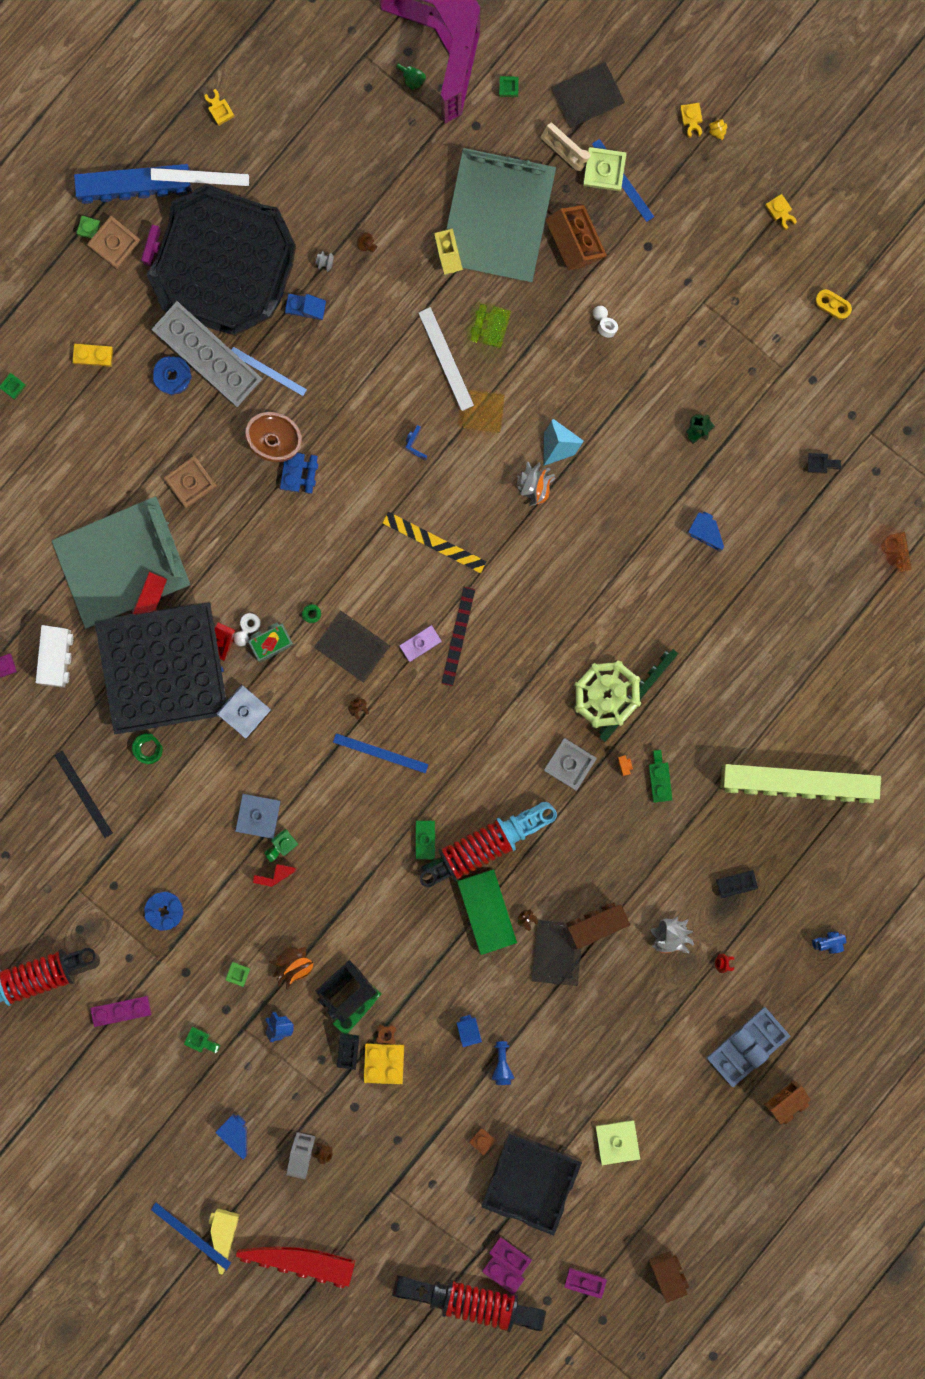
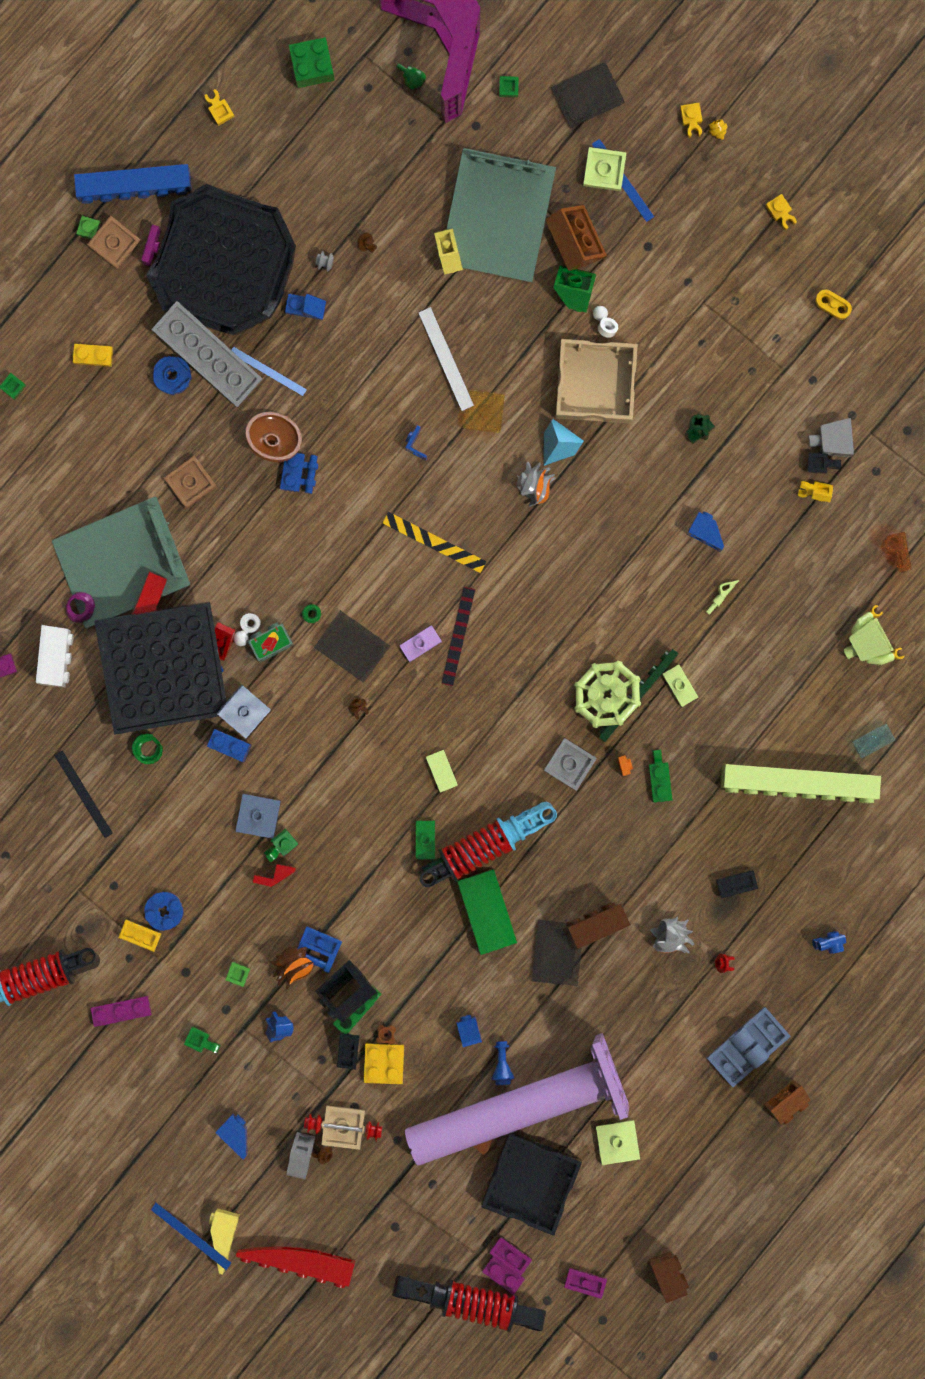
white sticker [151,168,249,186] -> none
blue sticker [333,733,429,773] -> none
clear neon green plate [470,304,511,349] -> none
reddish brown plate [518,910,538,931] -> none
tan plate [540,122,590,171] -> none
none -> magenta piece [65,592,95,623]
none -> yellow plate [118,919,162,952]
none -> blue brick [207,729,252,762]
none -> green brick [289,37,335,88]
none -> blue plate [297,926,342,973]
none -> tan plate [304,1105,382,1150]
none -> lavender piece [405,1033,630,1166]
none -> yellowish green tile [426,750,458,793]
none -> green slope [553,265,596,313]
none -> tan tile [556,339,638,424]
none -> yellowish green plate [662,665,698,707]
none -> yellowish green hand [706,580,739,615]
none -> yellow plate [798,481,833,503]
none -> light grey torso [808,418,854,457]
none -> yellowish green torso [844,605,904,665]
none -> clear light blue plate [852,723,895,758]

